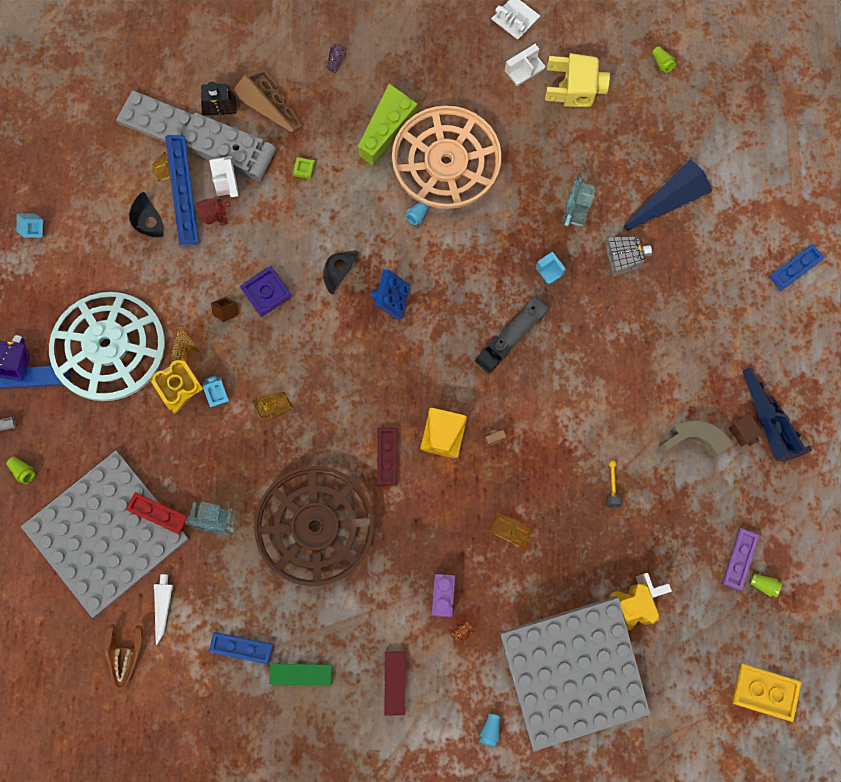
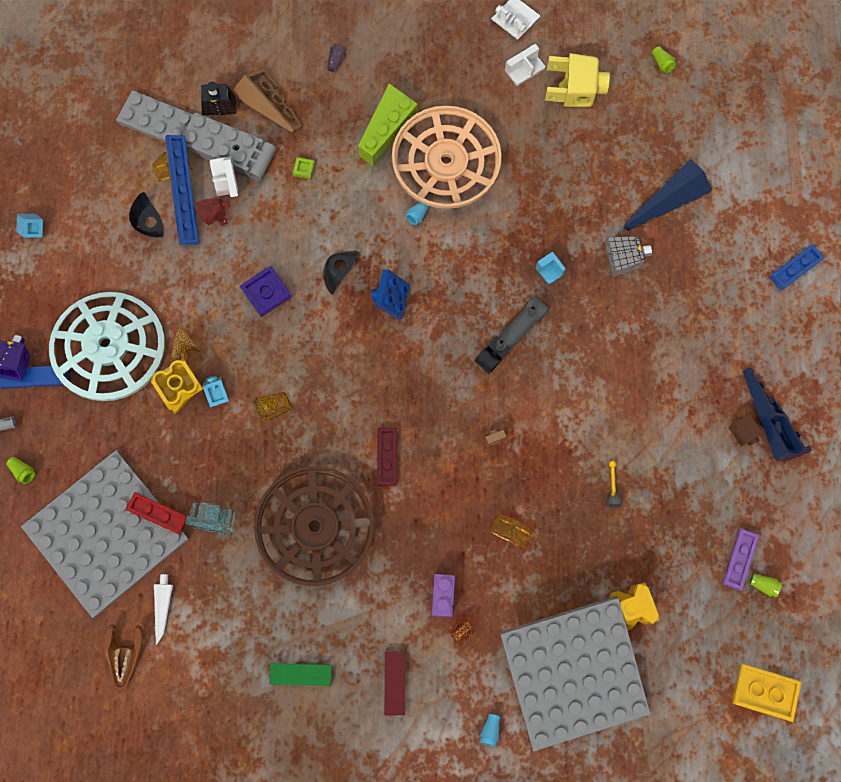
blue tile [209,632,273,665] -> none
reddish brown slope [211,297,239,322] -> none
yellow piece [420,408,467,458] -> none
clear light blue panel [561,177,596,226] -> none
white panel [636,573,672,598] -> none
dark tan arch [659,421,733,458] -> none

